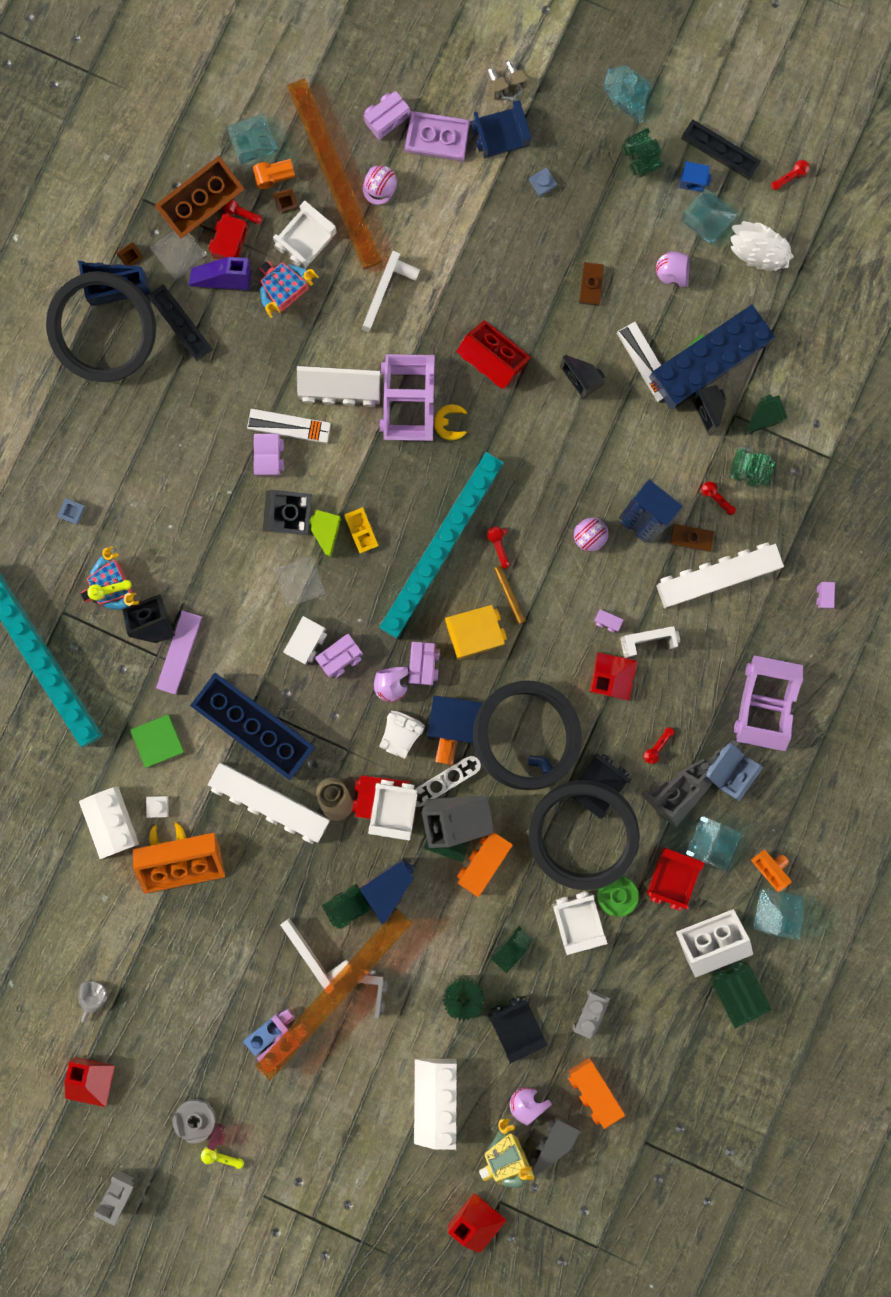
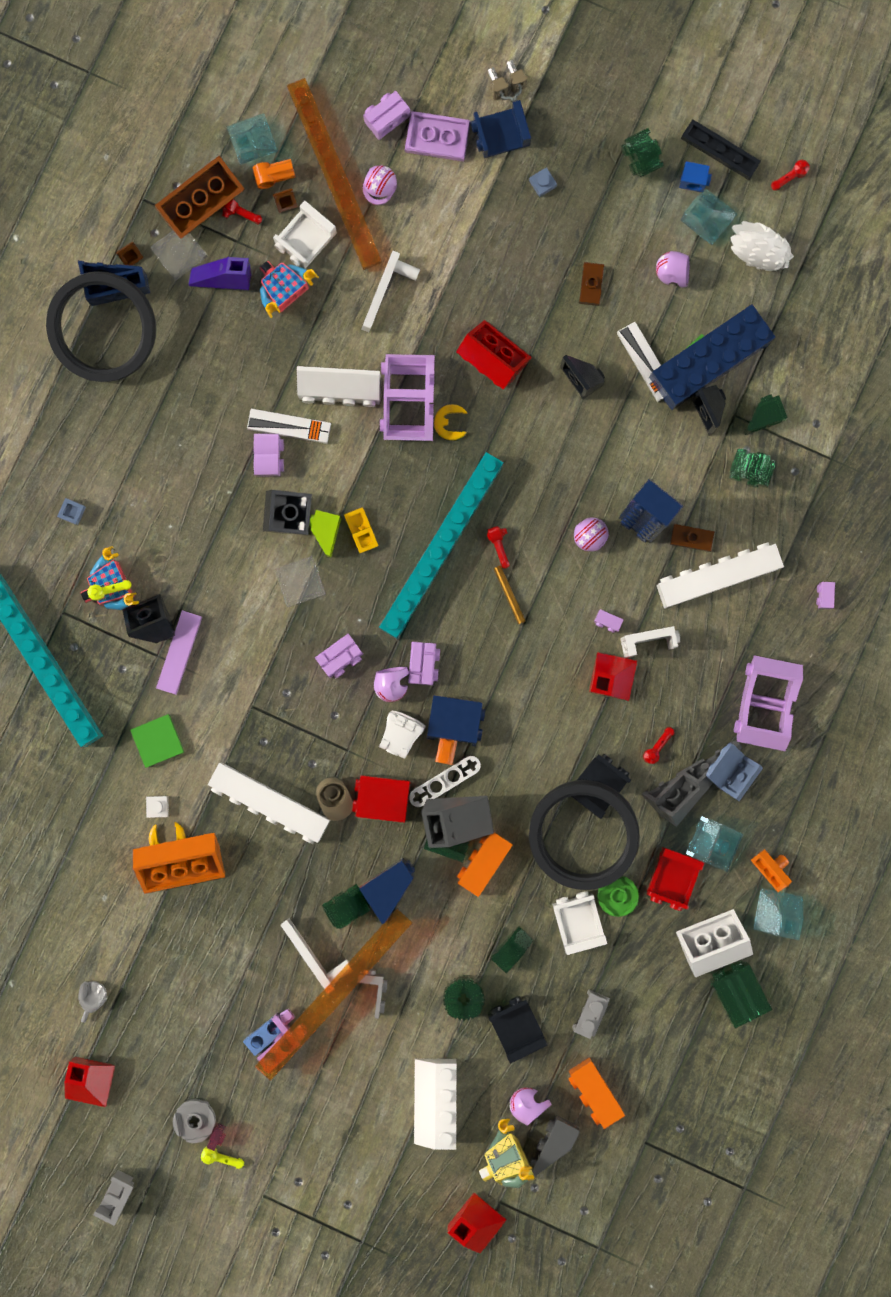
white slope [79,787,139,859] -> none
black plate [148,284,213,361] -> none
dark blue brick [190,673,316,780] -> none
red brick [209,214,248,260] -> none
white brick [284,616,327,665] -> none
white panel [368,780,418,840] -> none
yellow slope [445,605,507,660] -> none
black tyre [473,680,582,790] -> none
dark blue arm [528,755,554,775] -> none
clear light blue slope [603,65,651,122] -> none
red piece [700,481,736,515] -> none

